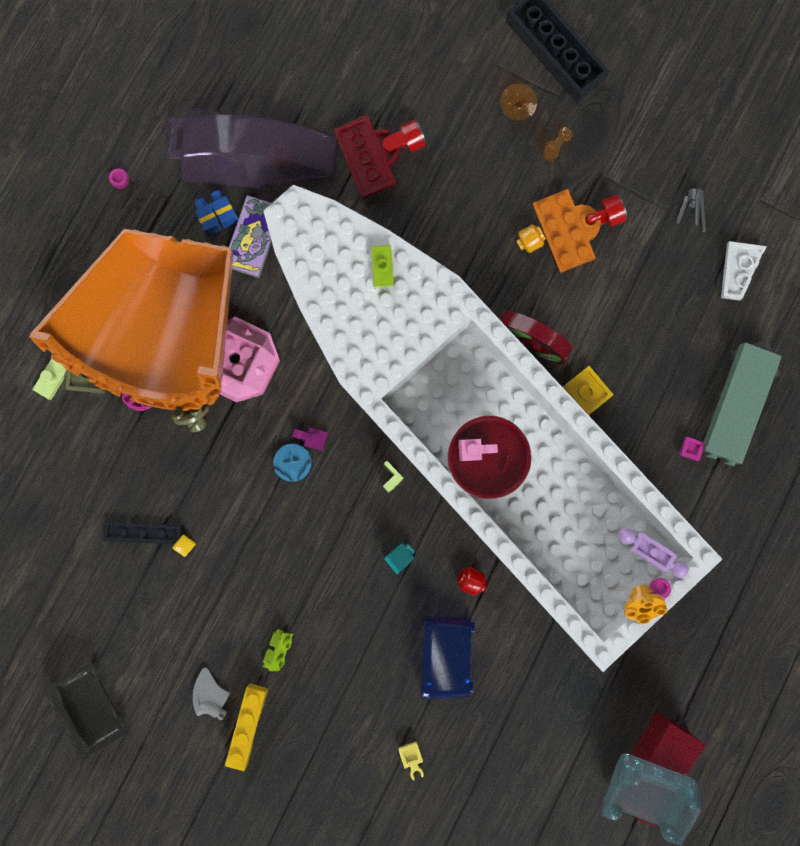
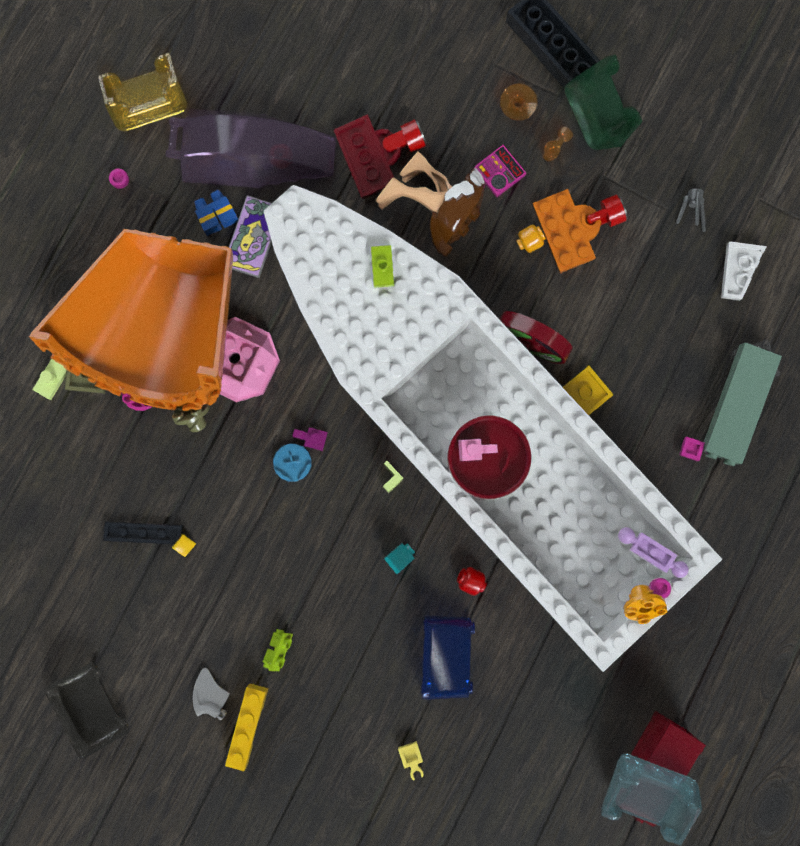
none -> clear yellow windscreen [98,53,187,131]
none -> animal [376,152,485,258]
none -> tile [474,145,526,197]
none -> clear green windscreen [565,54,643,150]

